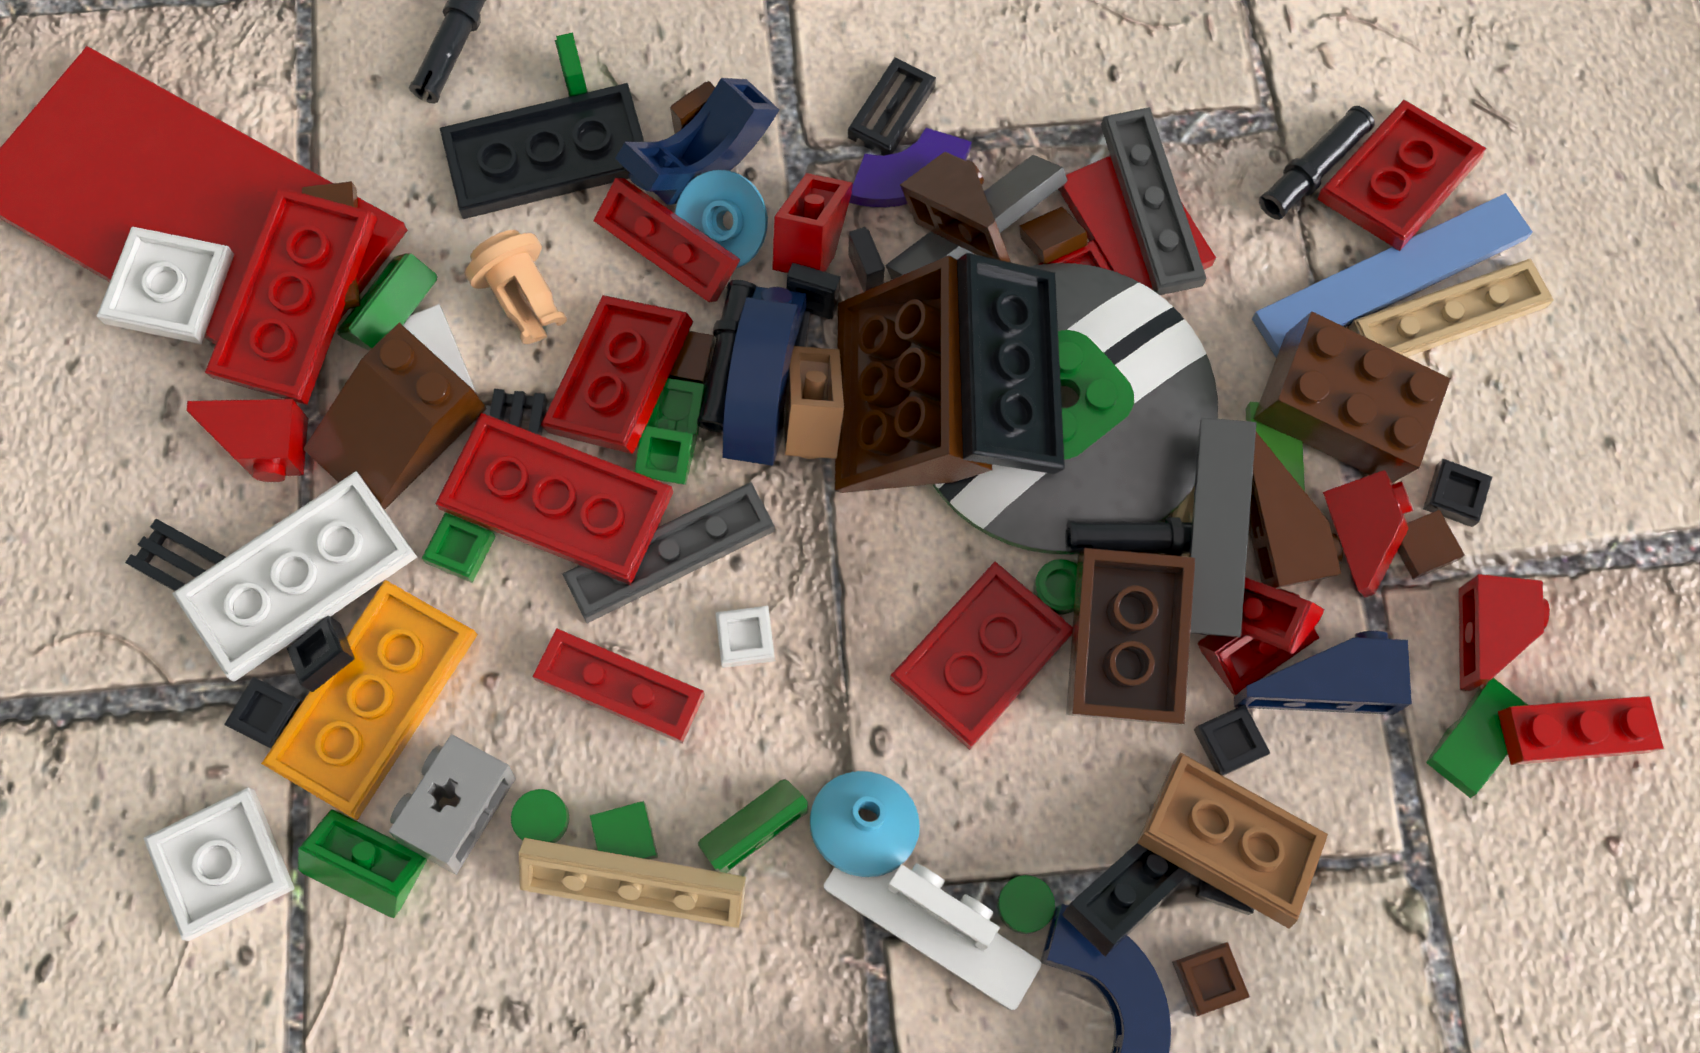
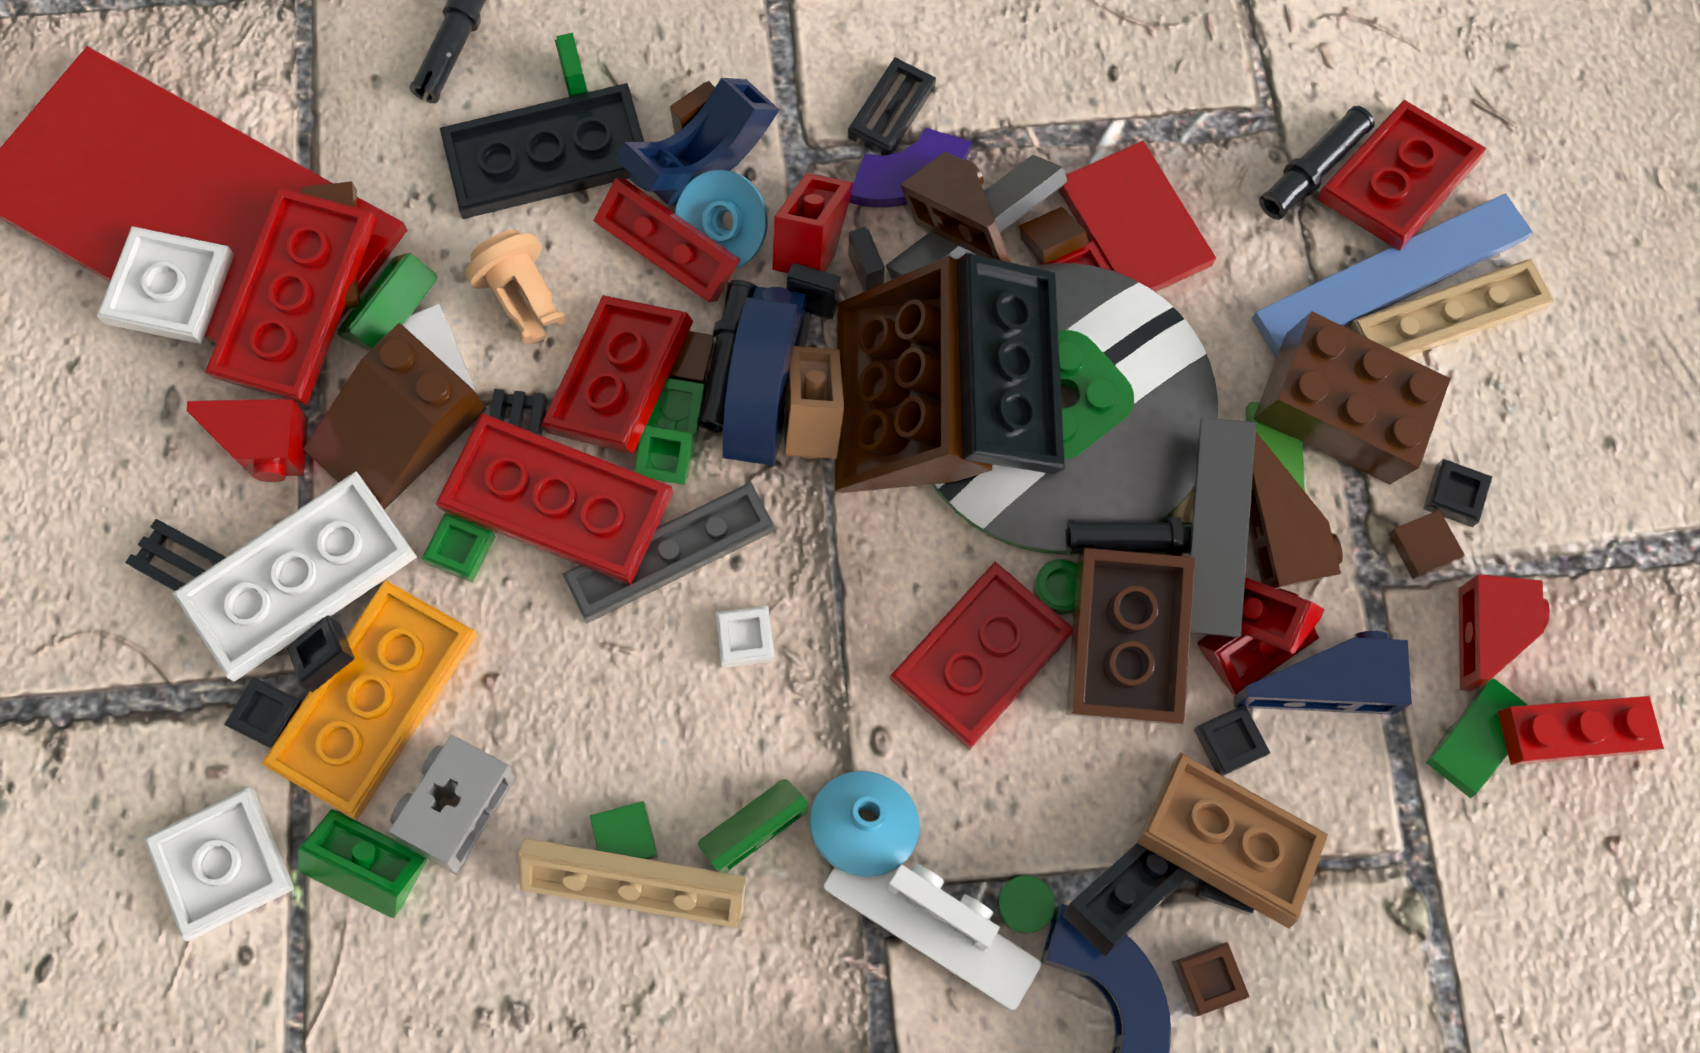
green tile [511,789,569,843] -> none
red plate [532,628,705,744] -> none
dark grey tile [1101,107,1207,295] -> none
red slope [1323,470,1413,598] -> none

